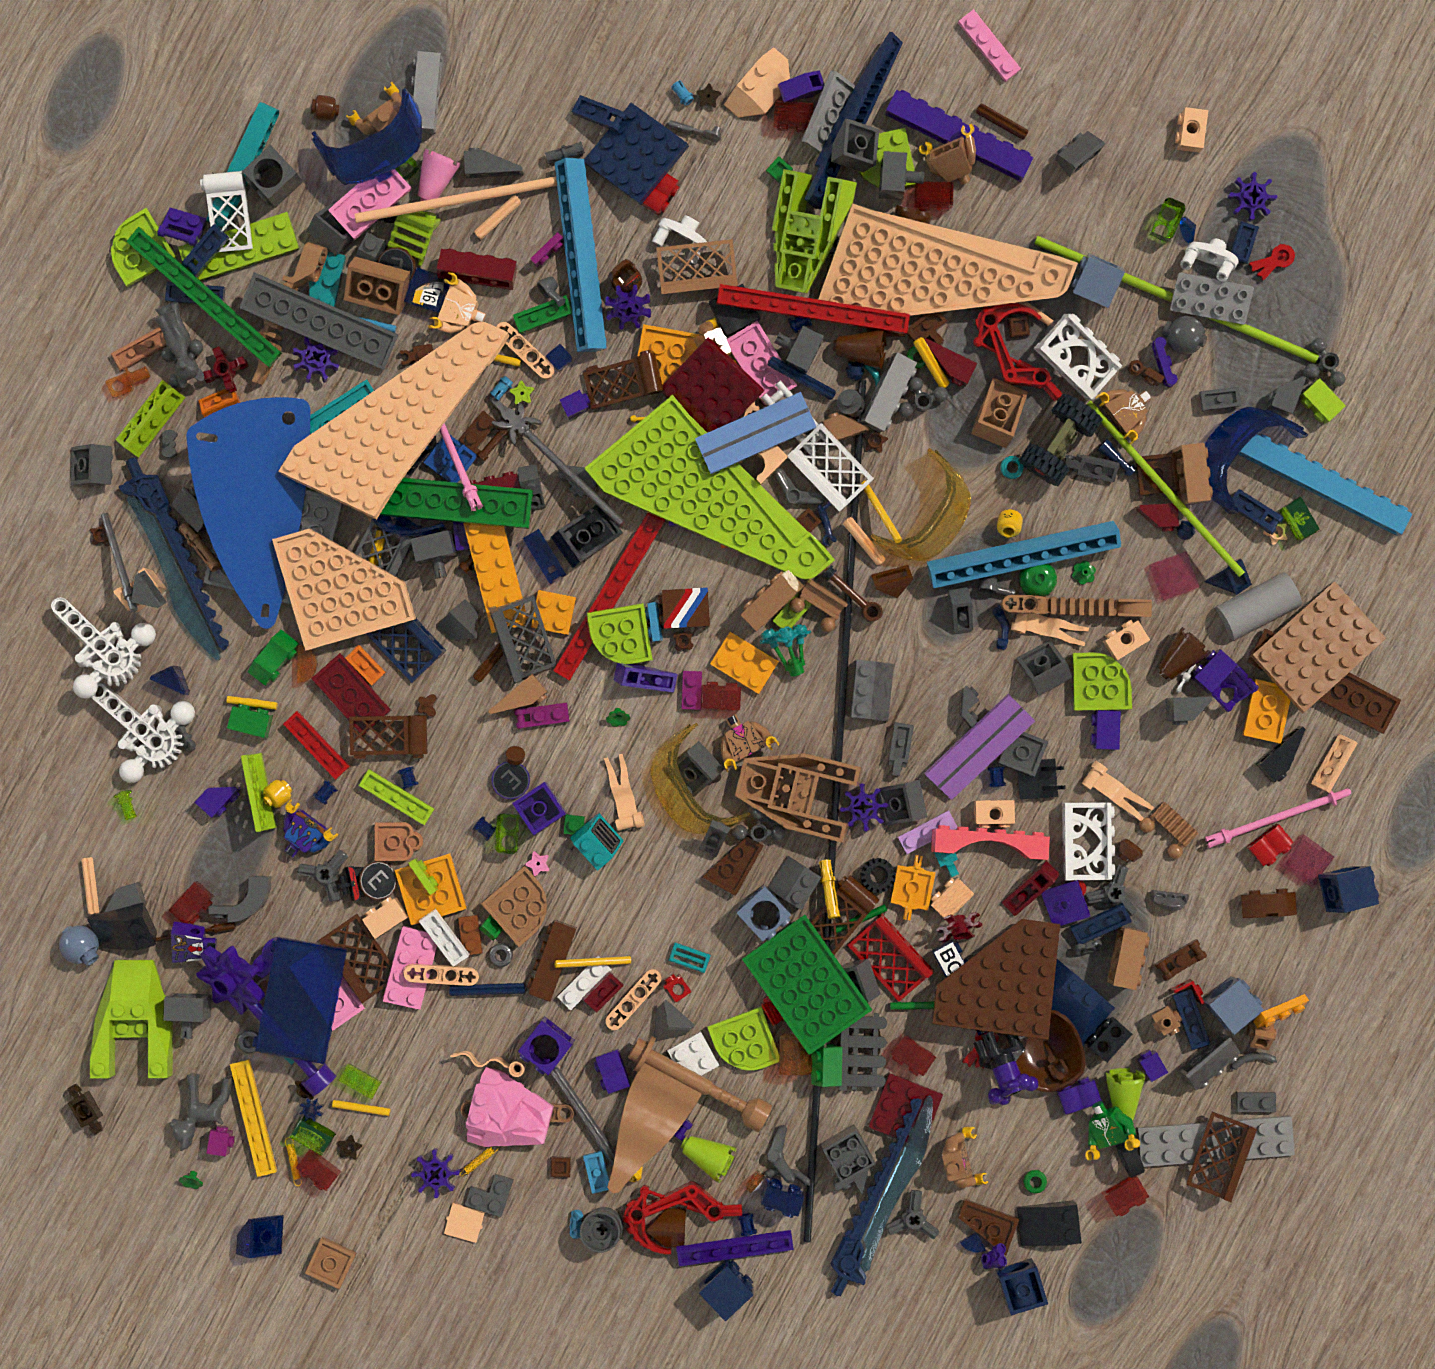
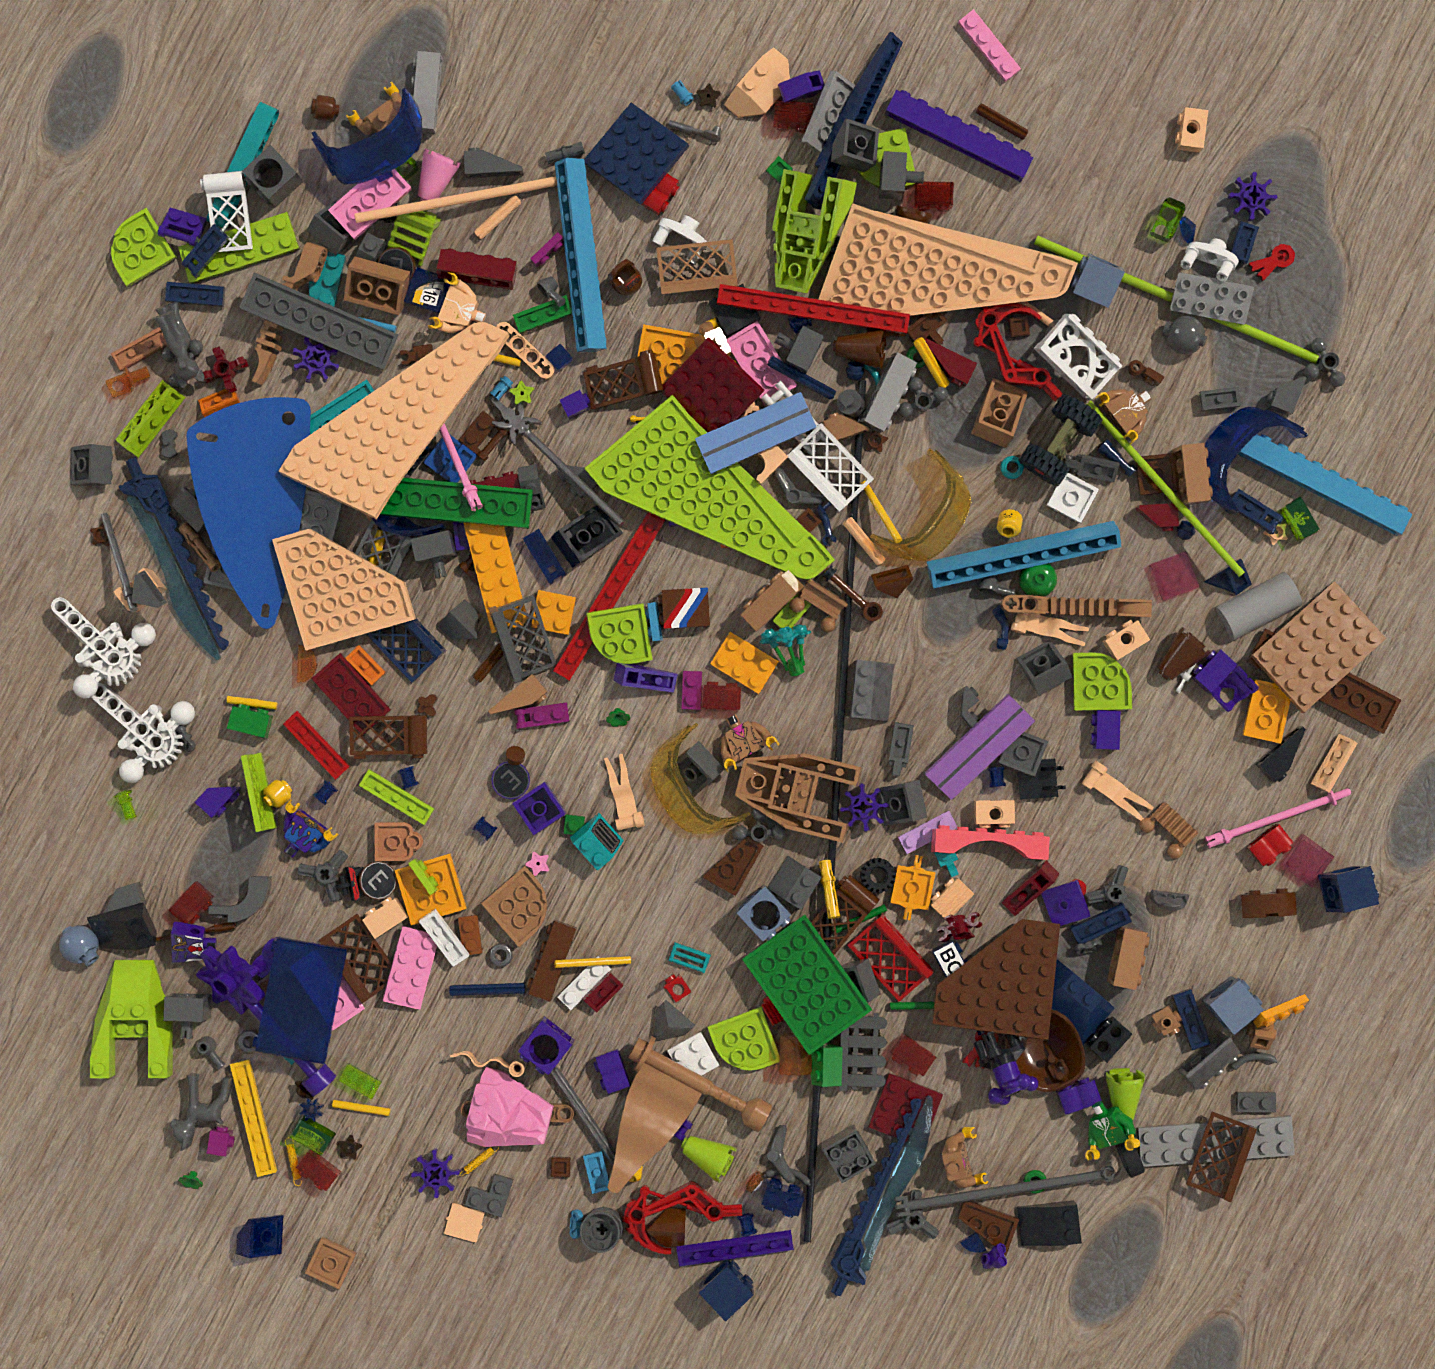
dark brown piece [67,1084,103,1135] -> none
light nougat axle [81,857,99,914] -> none
green plate [126,227,282,367] -> none
clear blue slope [150,666,190,695] -> none
green brick [248,630,299,686] -> none
light nougat beam [403,963,479,986] -> none
green plate [479,915,503,941] -> none
clear neon green piece [495,814,520,854] -> none
dark blue plate [571,95,627,133] -> none
dark purple gear [605,285,651,330] -> none
light nougat beam [606,969,661,1030] -> none
reddish brown plate [673,631,694,651] -> none
dark grey plate [699,820,730,857] -> none
dark grey slope [833,1168,869,1194] -> none
medium nougat torso [919,124,976,185] -> none
dark grey slope [949,587,973,633] -> none
dark blue brick [995,1258,1048,1316] -> none
dark grey slope [1055,131,1105,177] -> none
white fence [1062,802,1115,880] -> none
green plant [1072,561,1096,585] -> none
clear red brick [1102,1176,1149,1217] -> none
reddish brown cone [1118,839,1143,863] -> none
dark purple brick [1137,1050,1168,1082] -> none
dark purple plate [1151,337,1178,388] -> none
reddish brown plate [1155,939,1207,981] -> none
dark grey slope [1166,697,1212,725] -> none
red bracket [1170,979,1205,1005] -> none
lime brick [1299,378,1346,424] -> none
none -> dark grey bar [196,1036,225,1070]
none -> dark grey hinge [894,1166,1116,1218]
none -> white plate [1046,473,1099,523]

